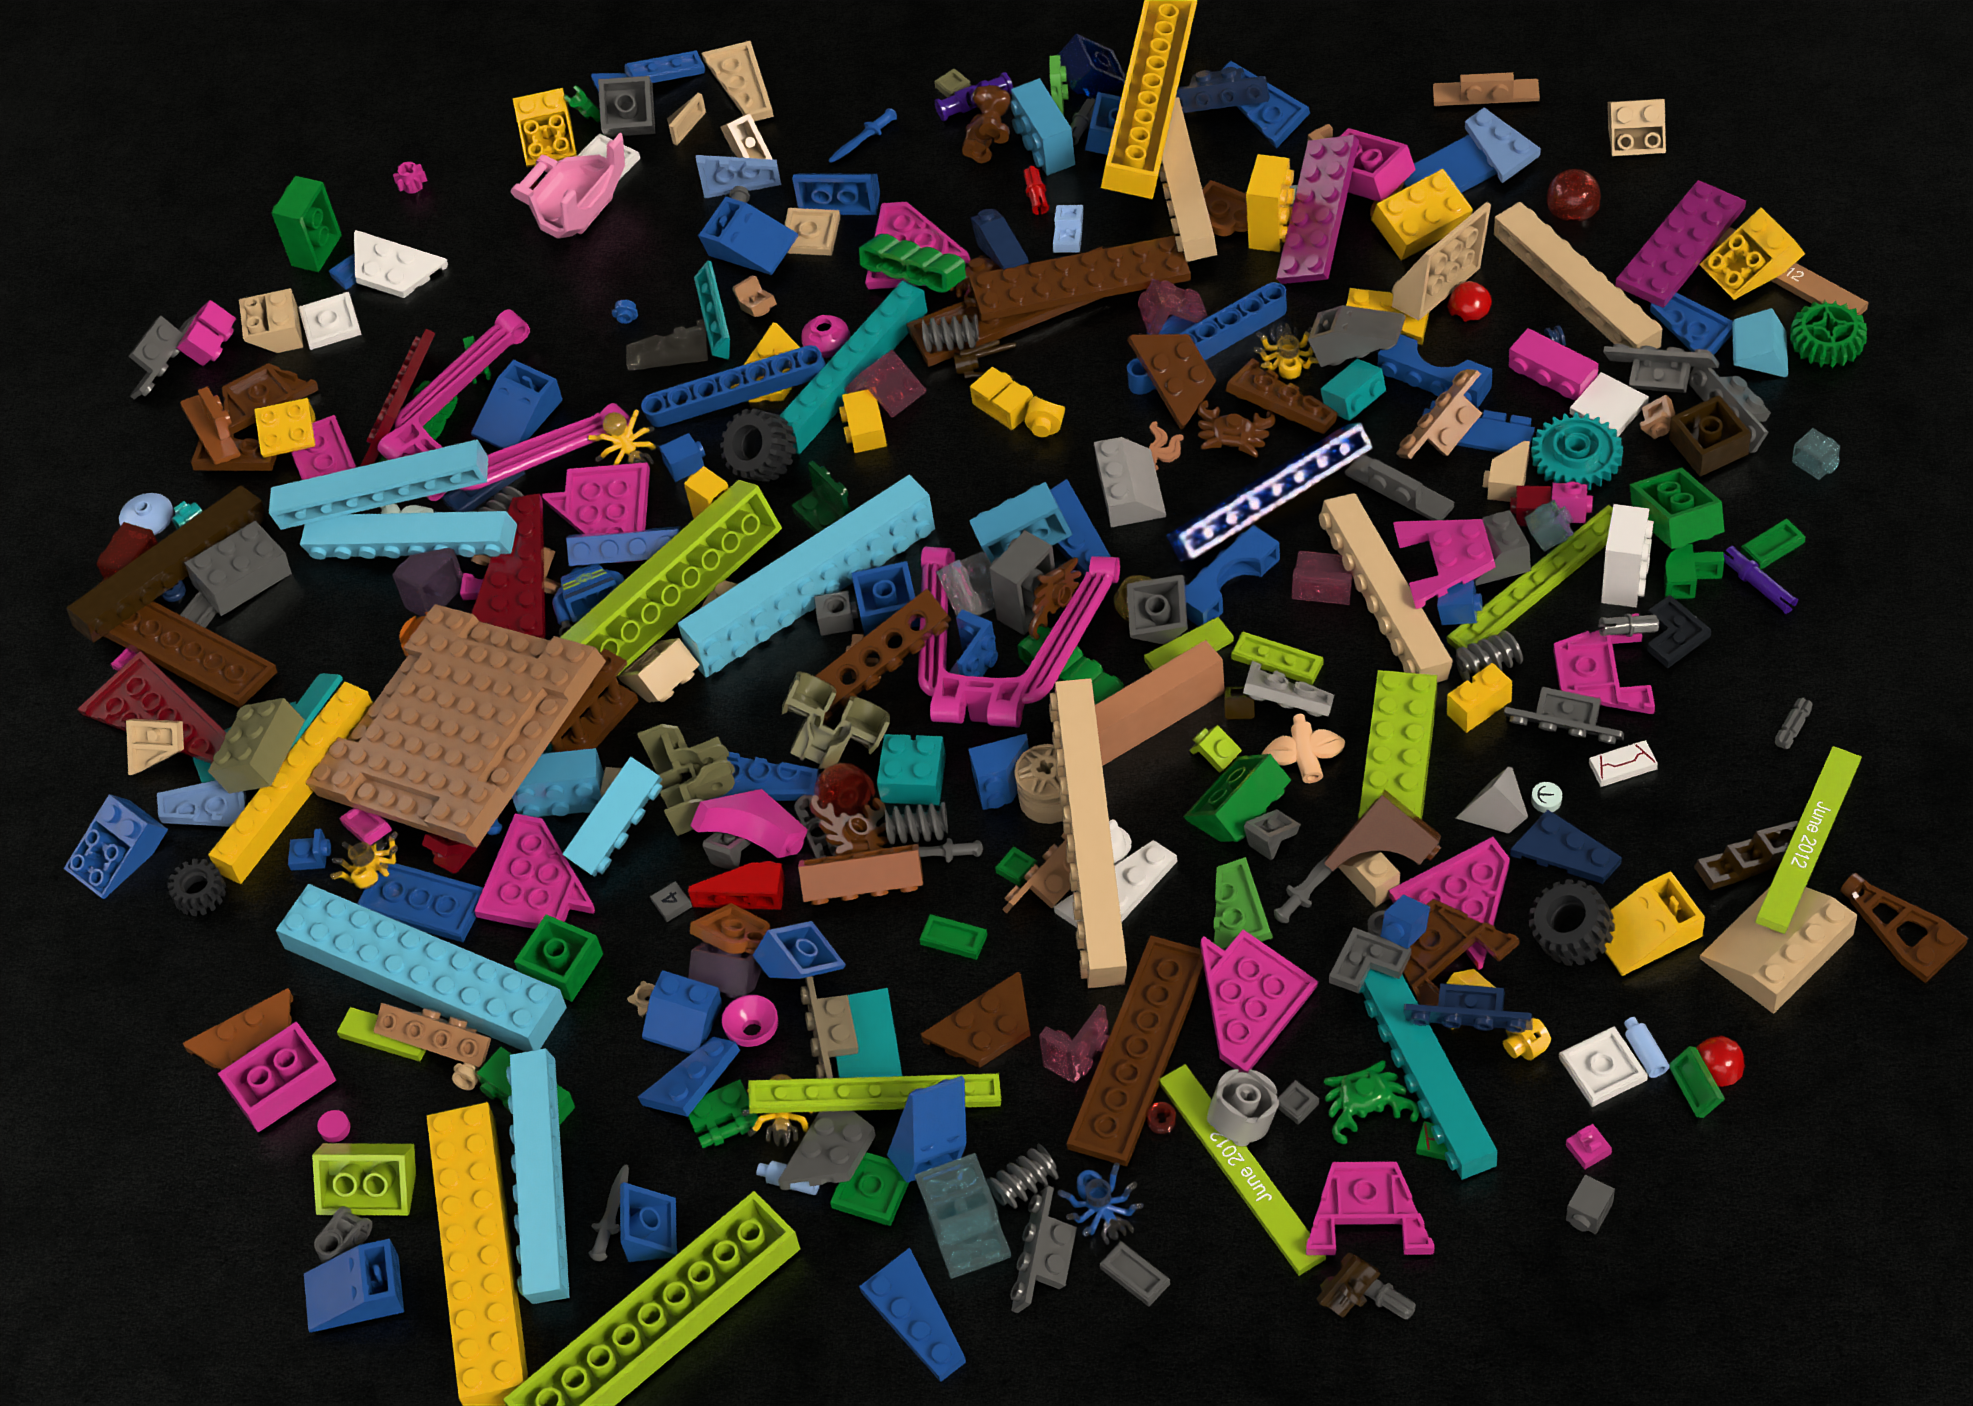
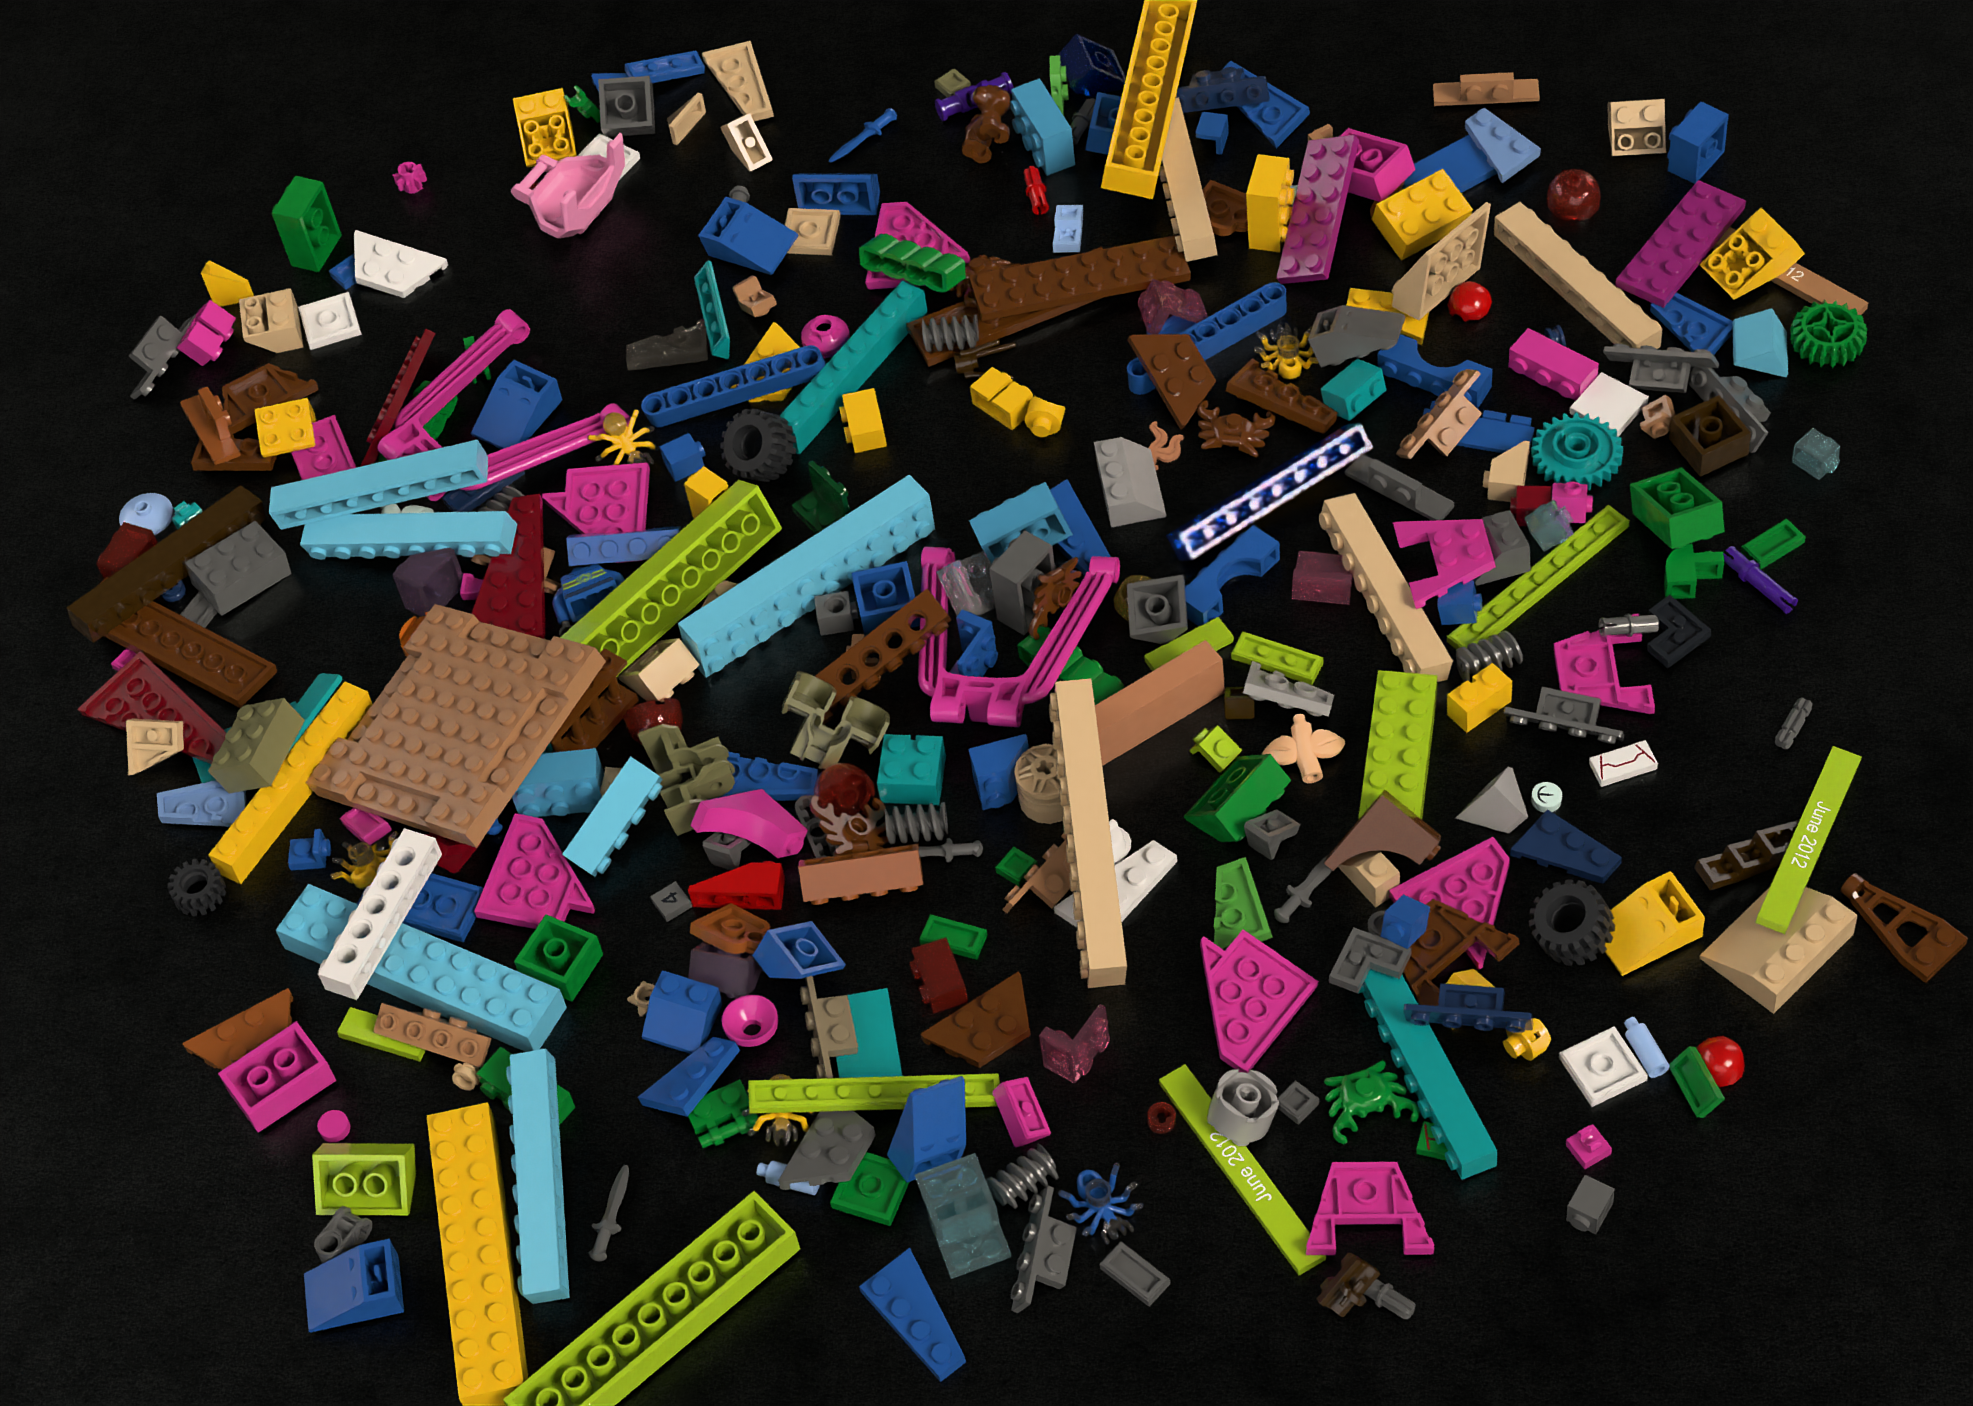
blue slope [64,794,168,899] -> none
blue plate [612,300,638,324] -> none
blue slope [620,1182,677,1262] -> none
medium blue wing [696,155,781,198] -> none
clear pink bracket [844,350,926,417] -> none
dark blue slope [971,209,1029,270] -> none
reddish brown plate [1066,935,1204,1167] -> none
white brick [1601,504,1654,607] -> none
none -> yellow slope [201,260,254,307]
none -> white brick [318,828,442,1000]
none -> clear red cylinder [623,698,683,745]
none -> clear red piece [909,937,968,1014]
none -> dark pink slope [993,1077,1051,1147]
none -> blue panel [1195,112,1229,155]
none -> blue brick [1667,102,1729,184]

